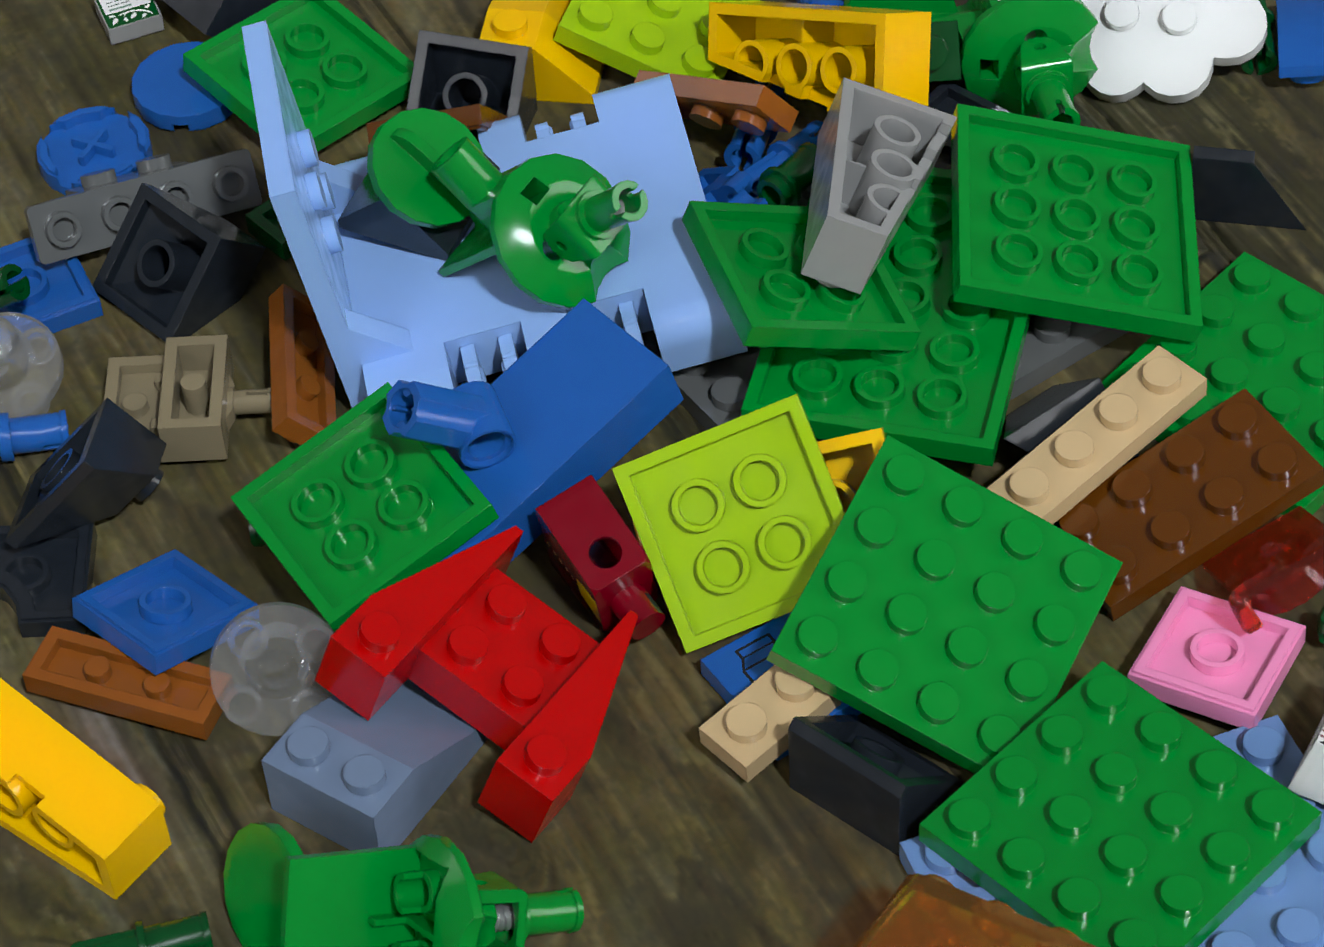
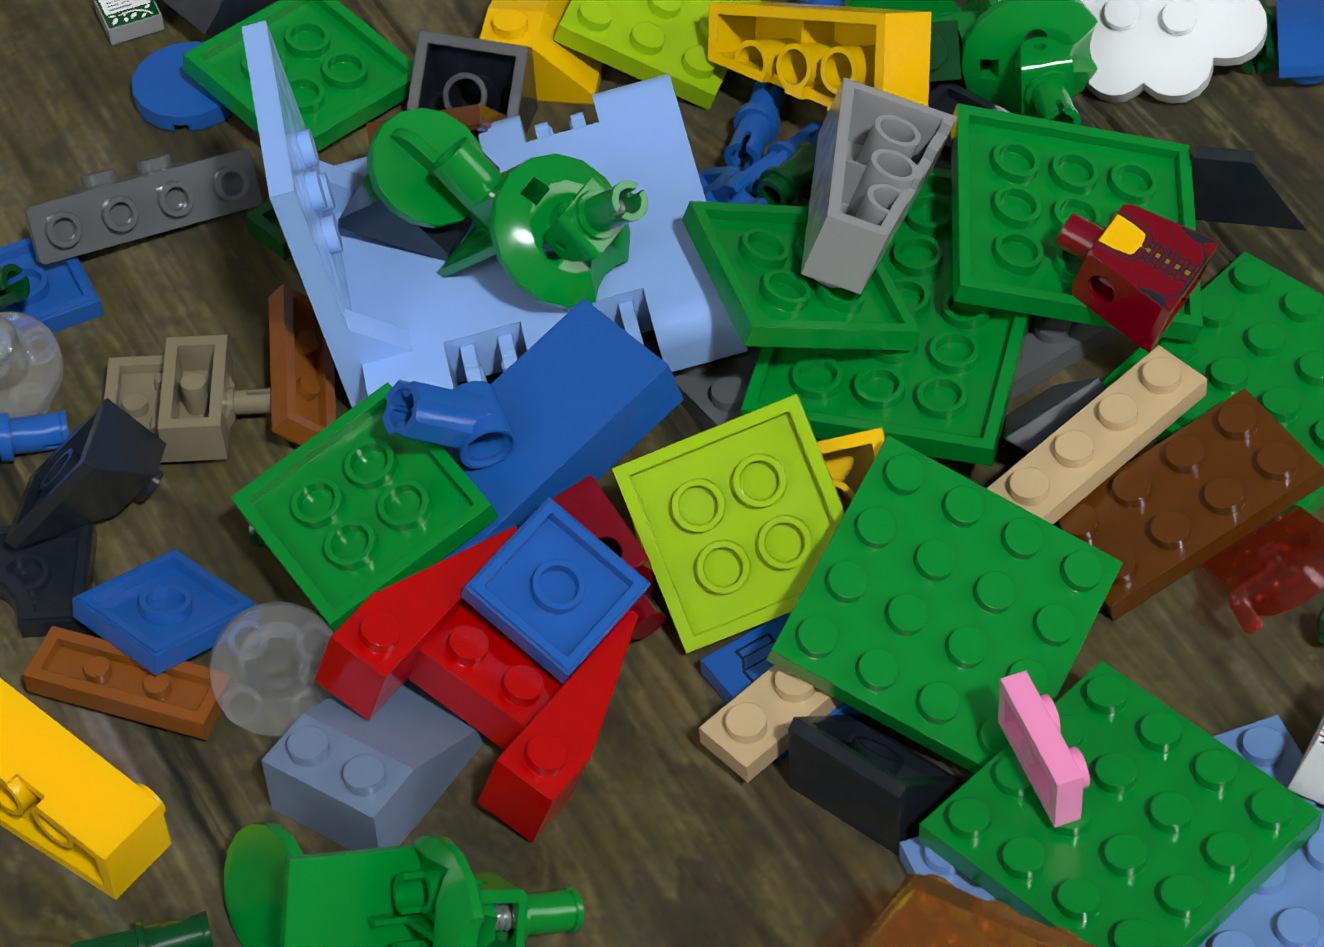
blue tile [36,106,153,196] -> none
black slope [93,183,266,342] -> none
dark orange plate [634,70,799,136] -> none
bright pink plate [1128,586,1306,729] -> none
none -> blue tile [460,497,651,684]
none -> bright pink plate [998,671,1090,828]
none -> dark red torso [1055,204,1220,353]

